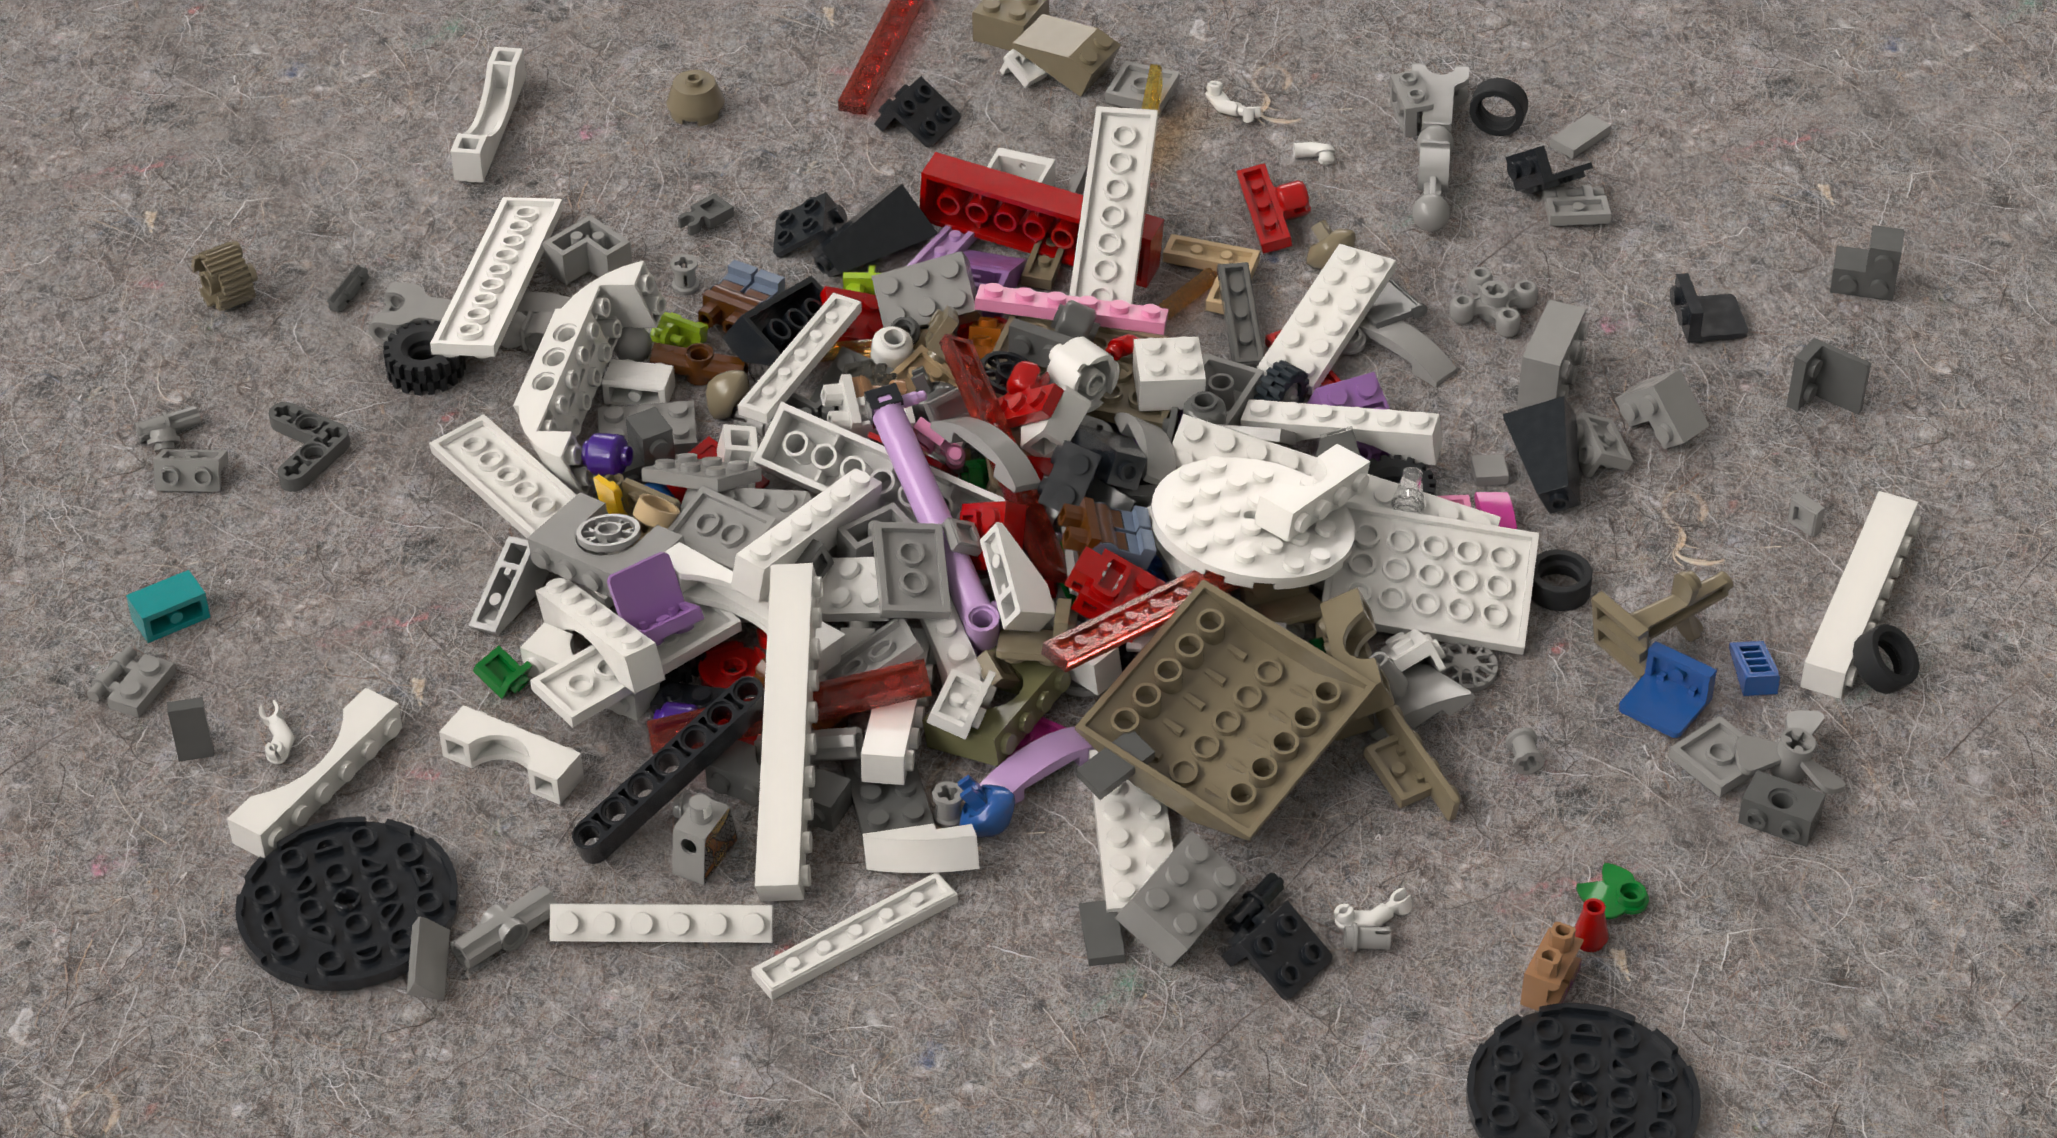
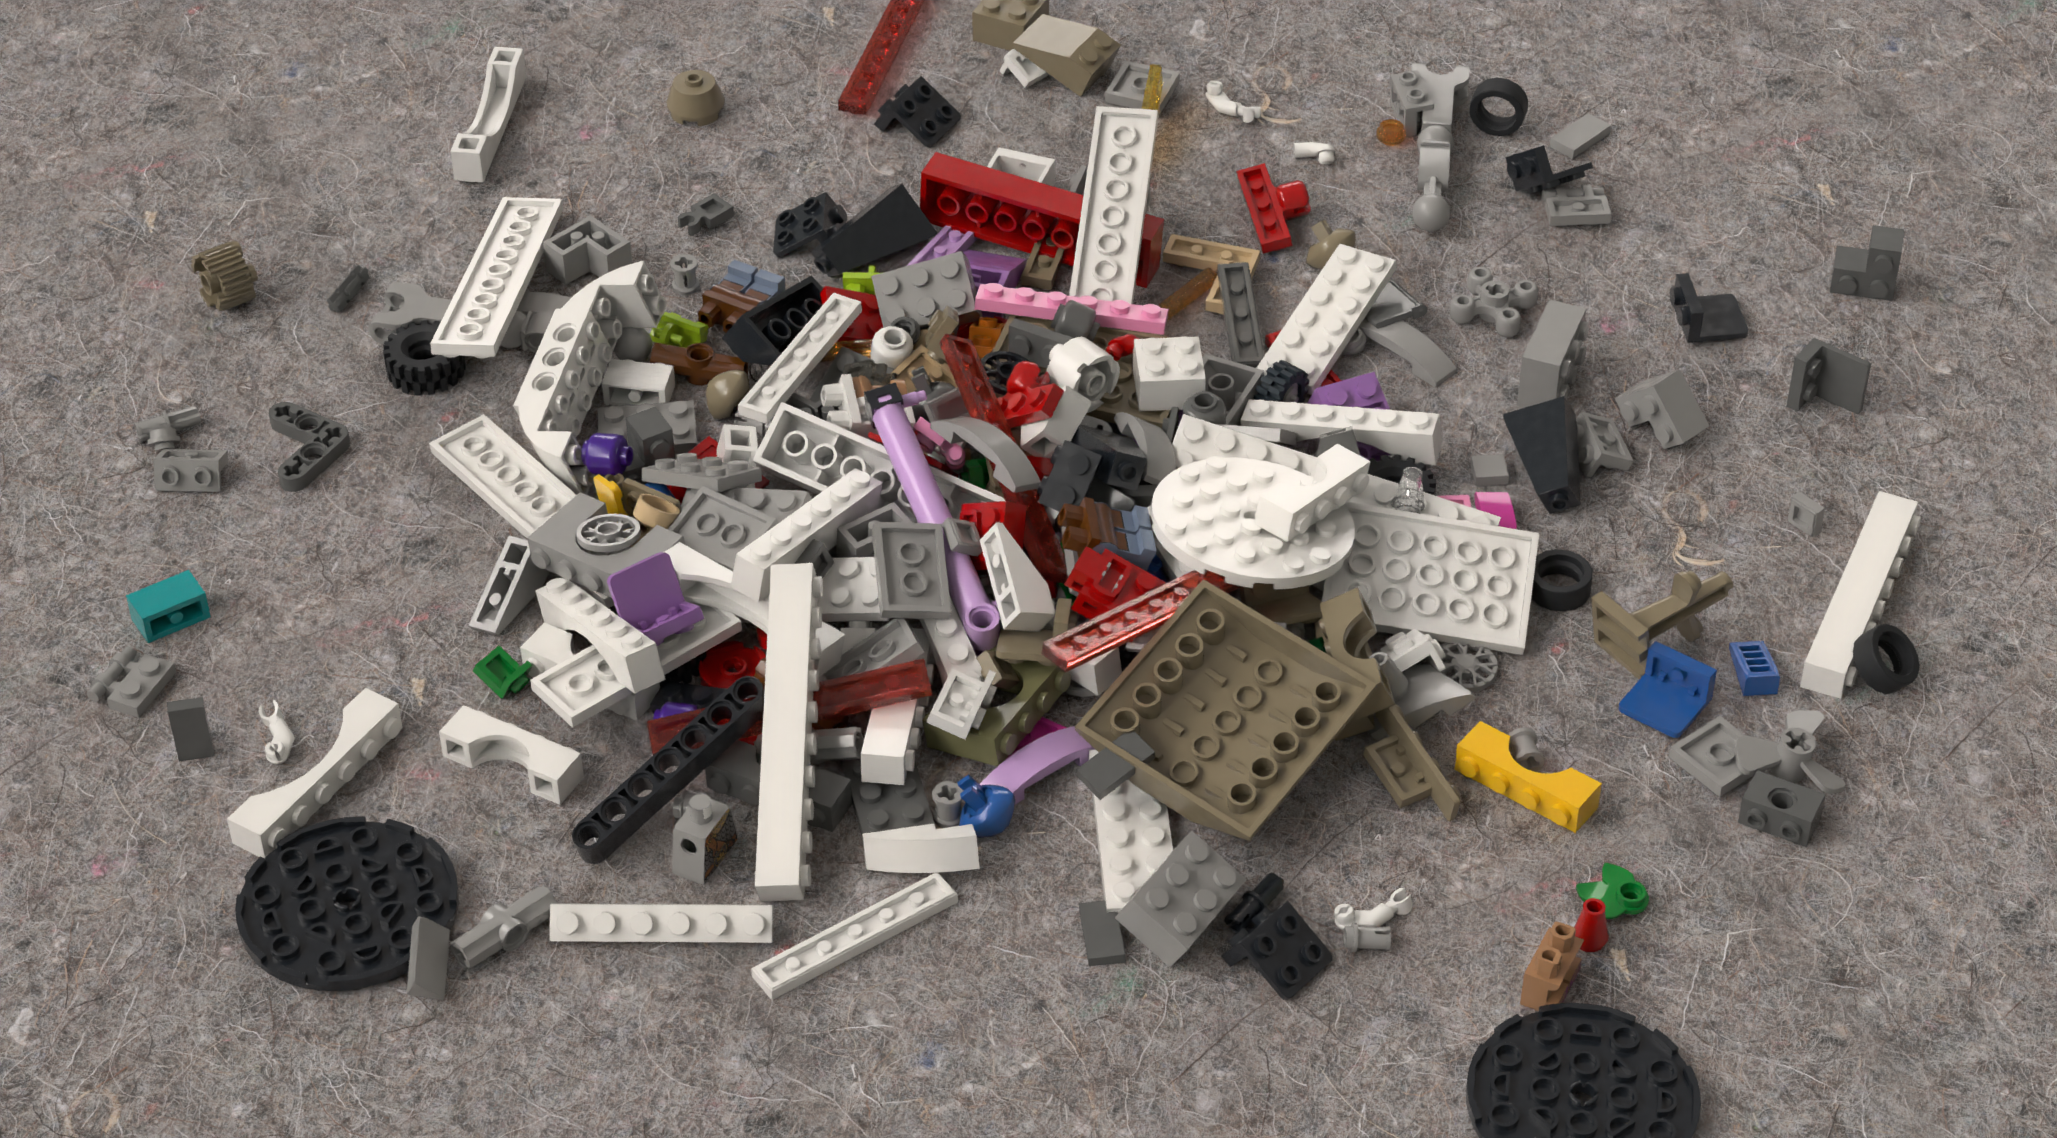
none -> clear orange plate [1376,119,1406,146]
none -> yellow arch [1454,721,1602,833]

